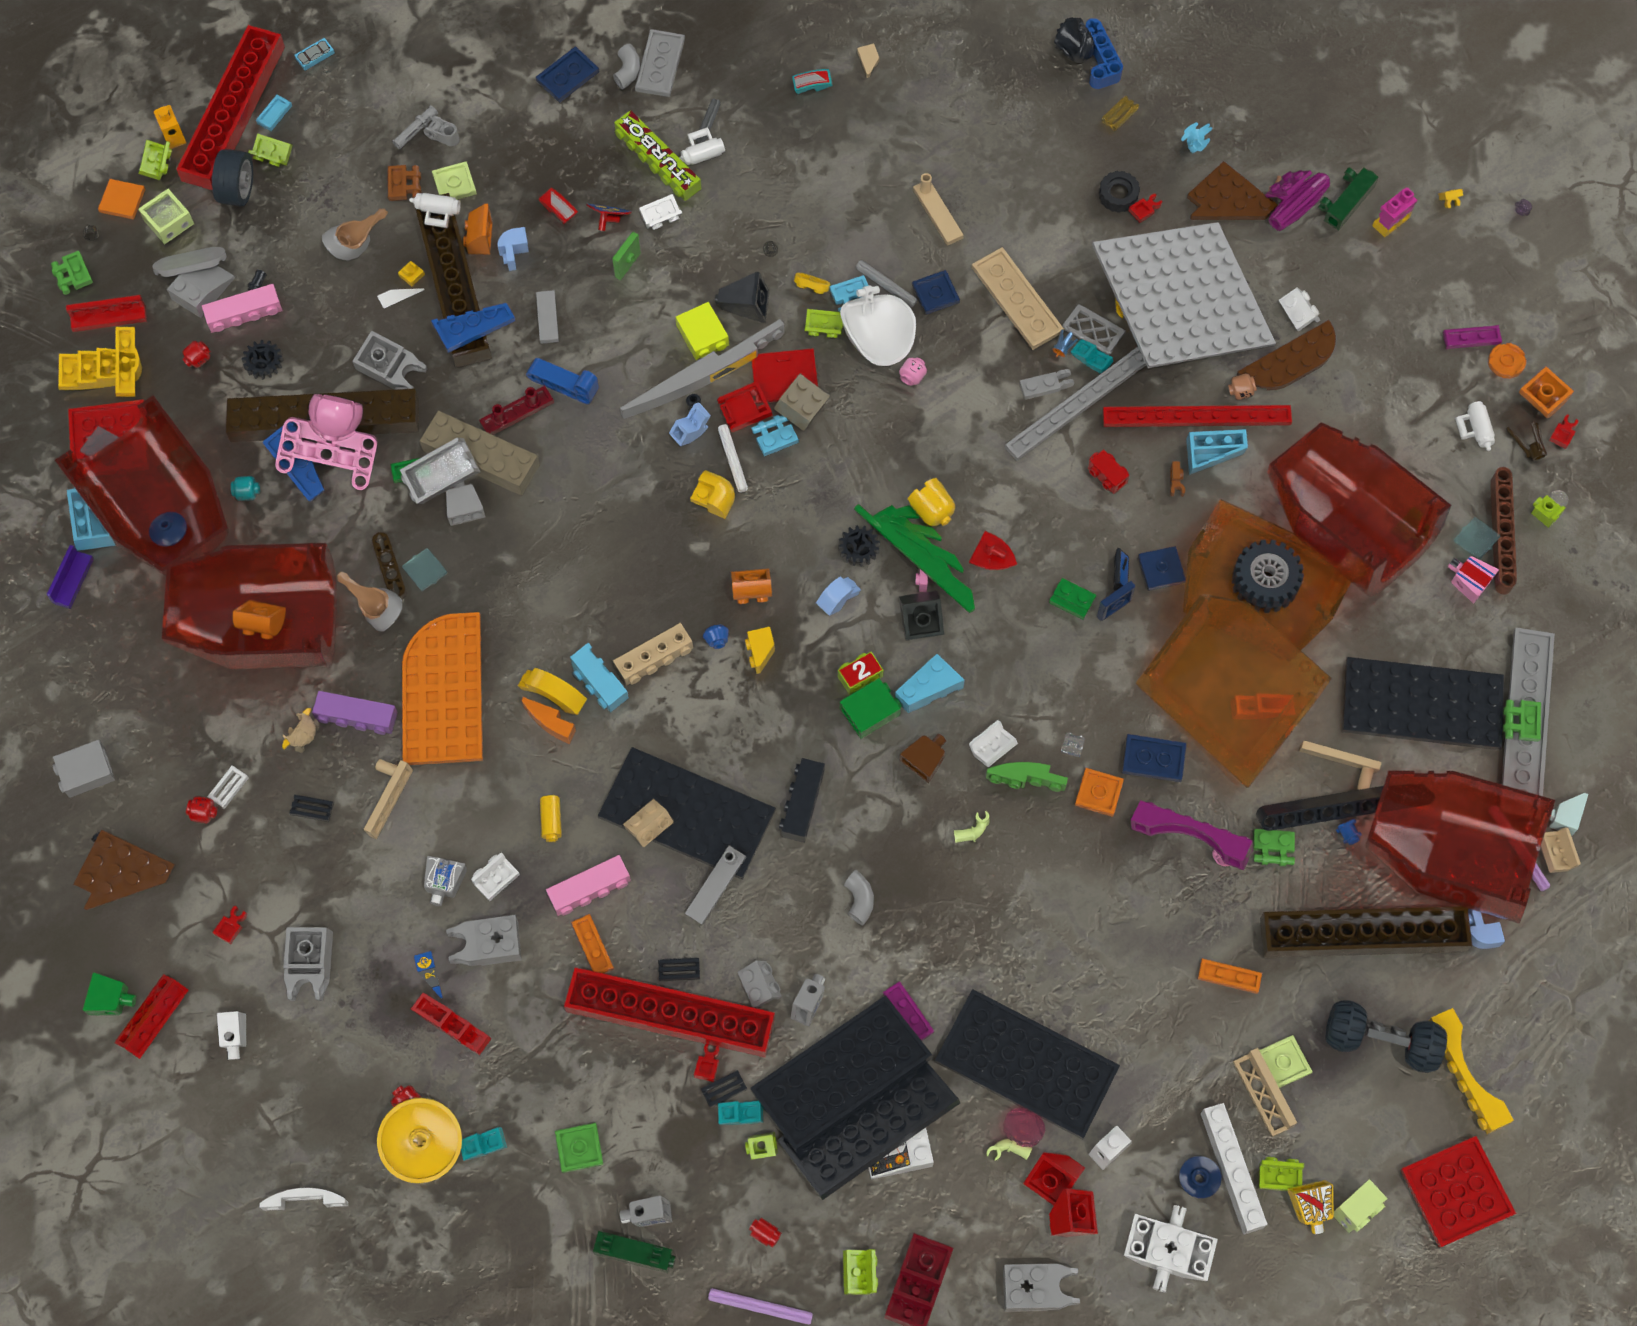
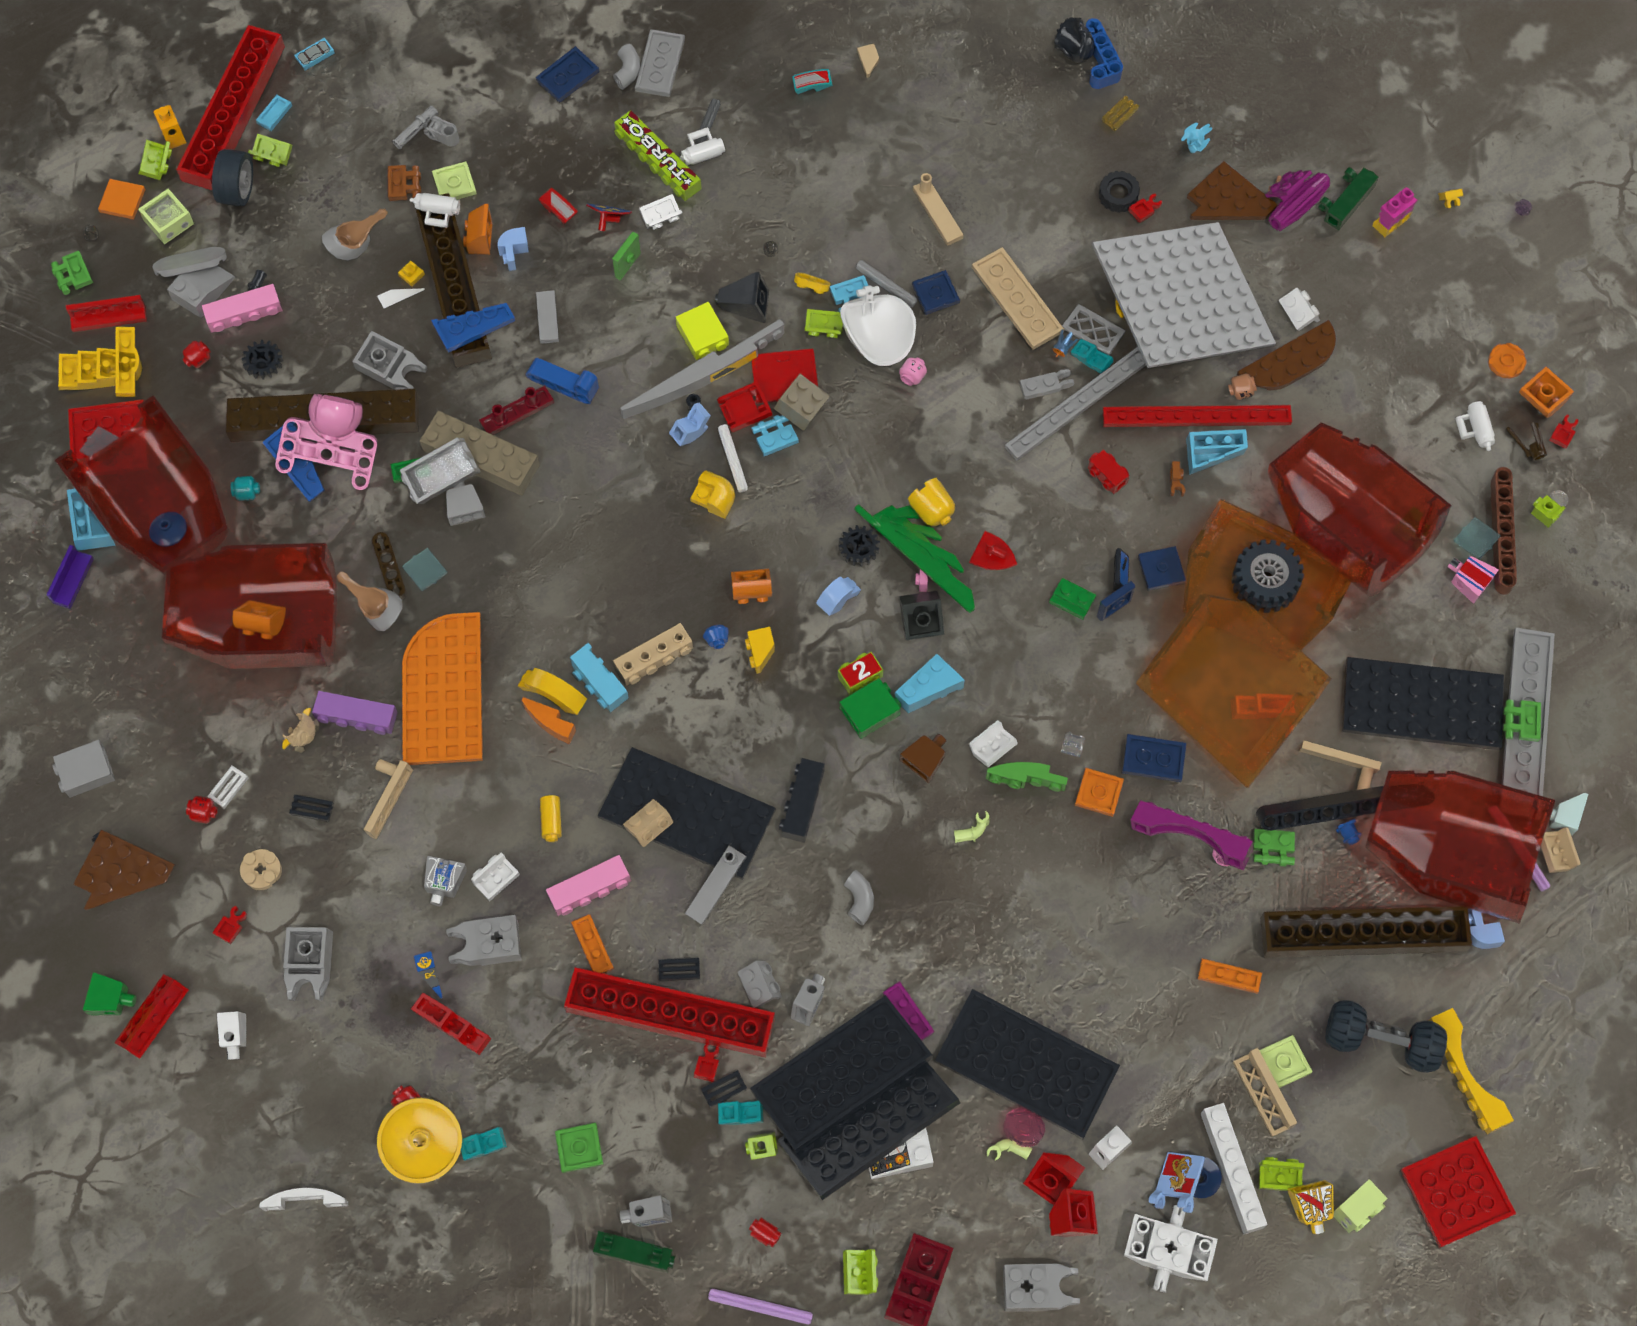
magenta tile [1443,325,1502,349] -> none
none -> tan plate [240,849,282,890]
none -> light blue flag [1149,1152,1205,1213]

